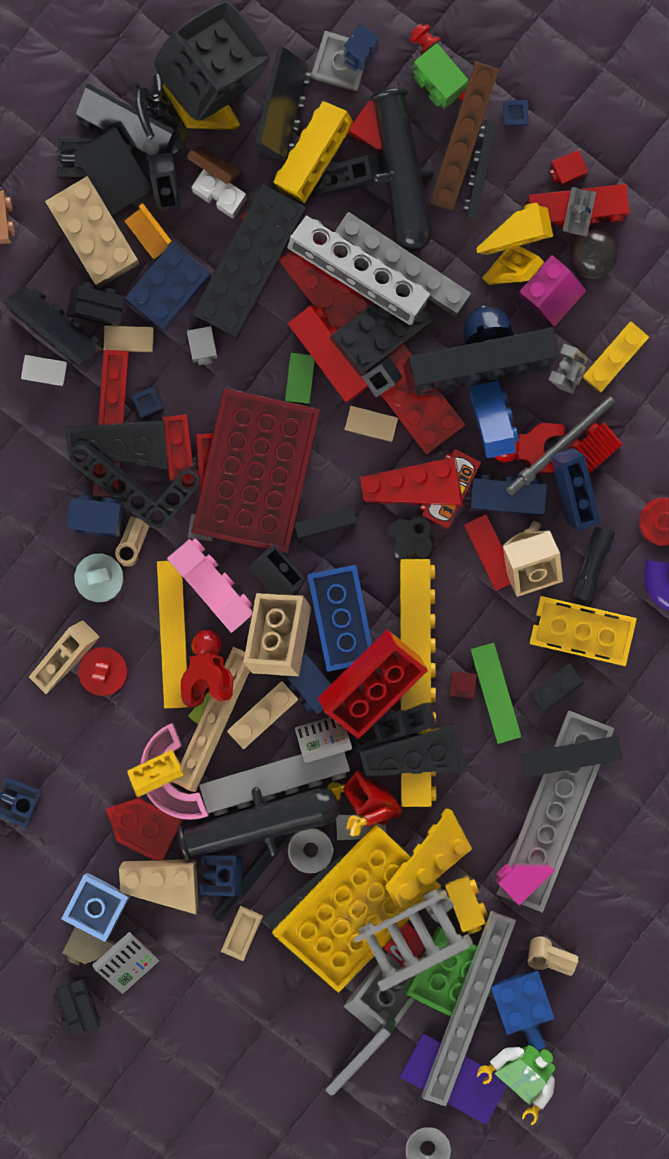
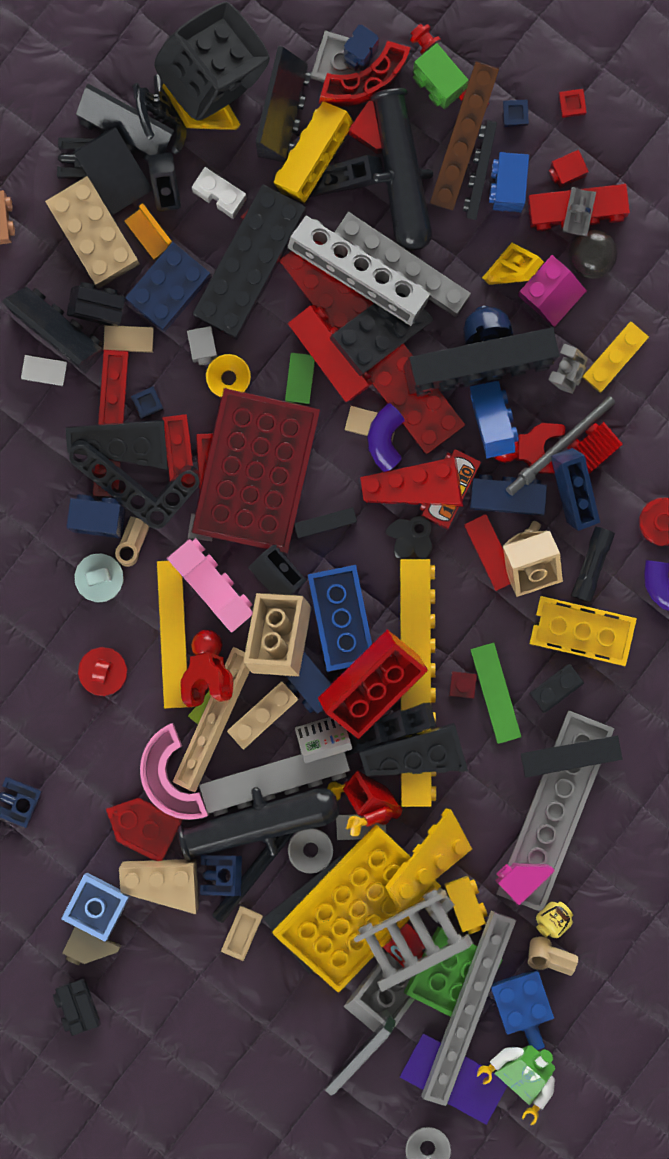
tan slope [29,620,100,694] -> none
light grey tile [92,932,159,994] -> none
yellow bracket [127,750,184,797] -> none
reddish brown tile [187,146,243,184] -> none
black brick [362,356,403,397] -> none
yellow slope [476,203,553,255] -> none
none -> yellow piece [206,354,251,397]
none -> red brick [318,41,411,107]
none -> dark purple cylinder [367,403,405,472]
none -> blue brick [489,152,529,212]
none -> light yellow head [536,902,573,938]
none -> red tile [558,89,587,118]

